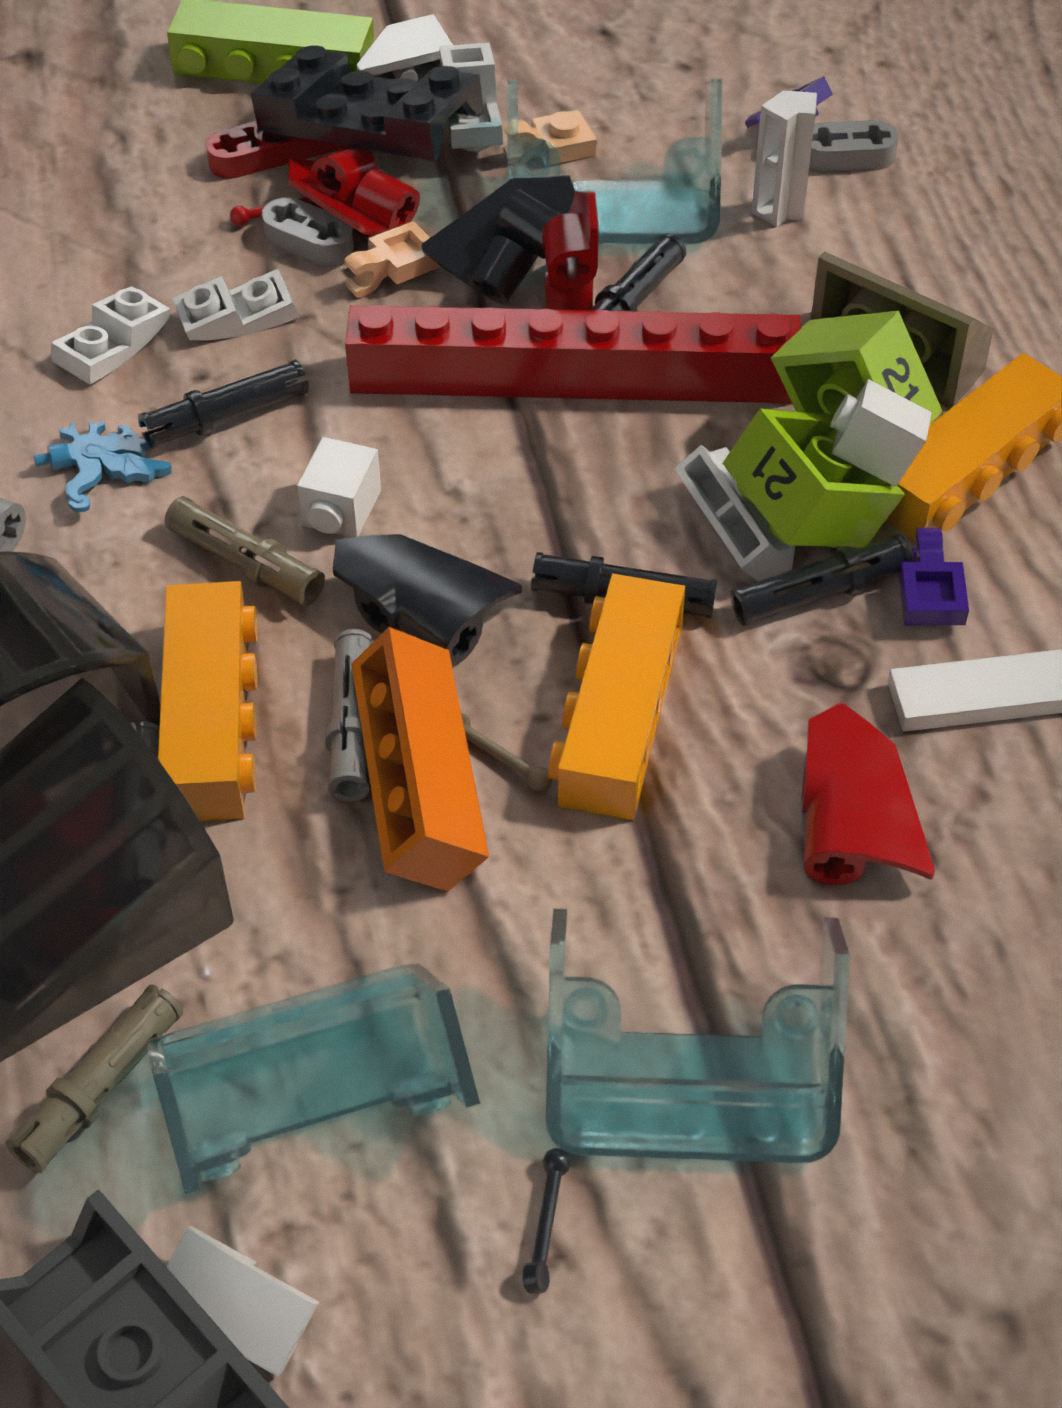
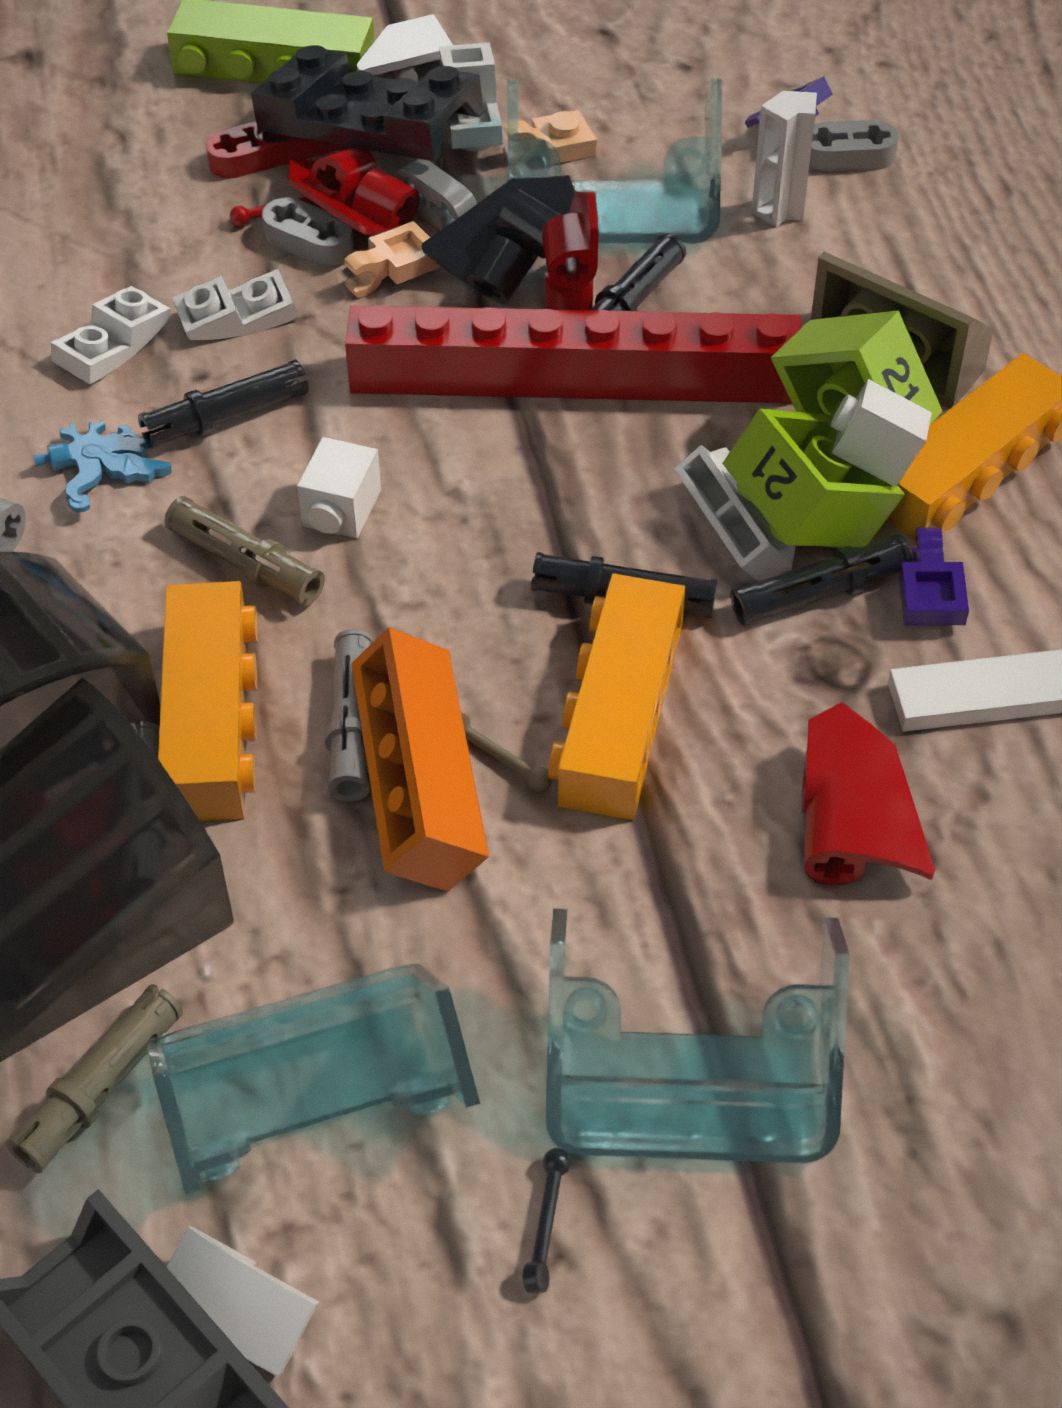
black panel [333,534,522,666] -> none
none -> light grey beam [396,159,477,230]

